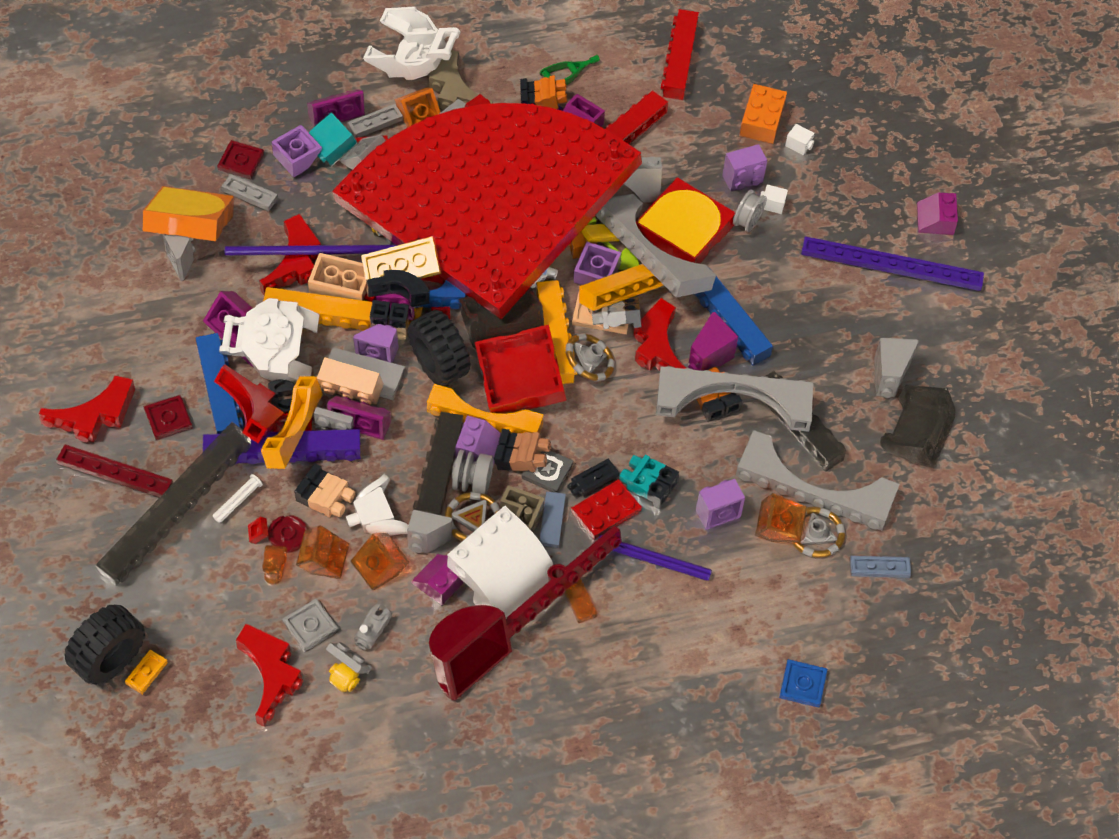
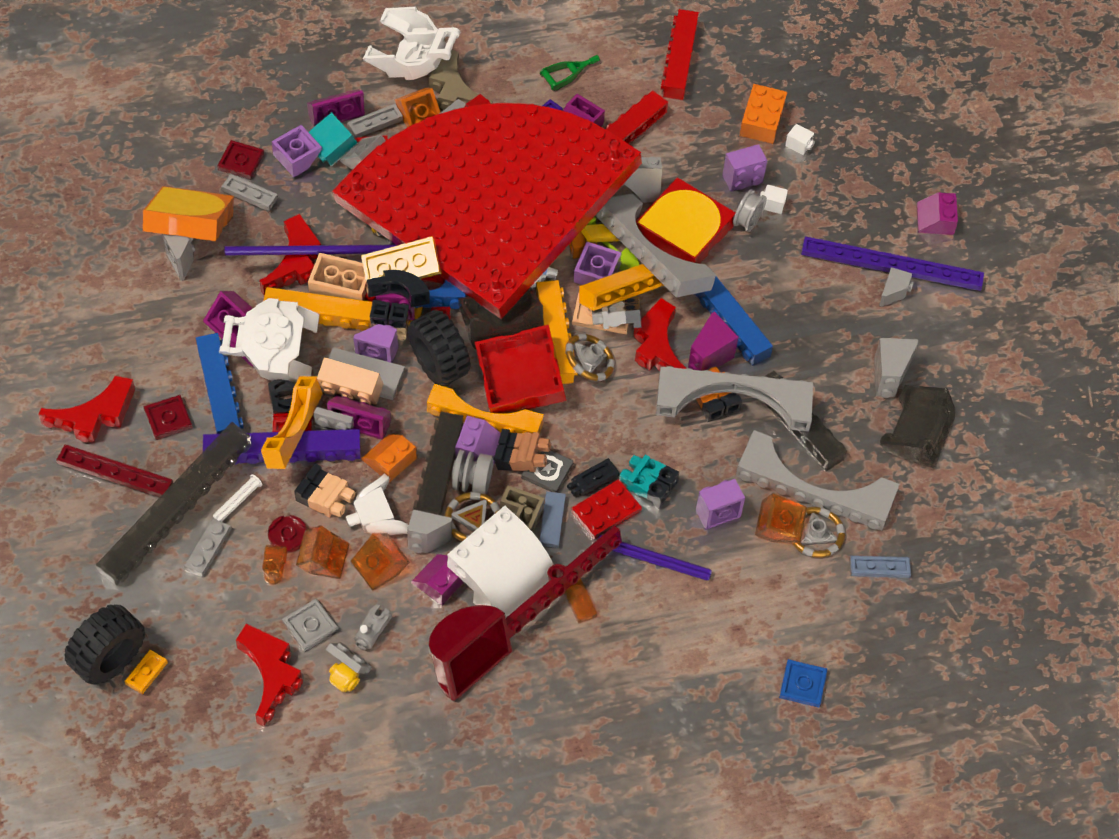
red arch [214,365,284,443] -> none
red plate [248,516,268,544] -> none
orange hips [520,75,567,109] -> none
none -> light grey plate [184,519,231,577]
none -> orange slope [361,434,416,483]
none -> light grey slope [879,267,914,307]

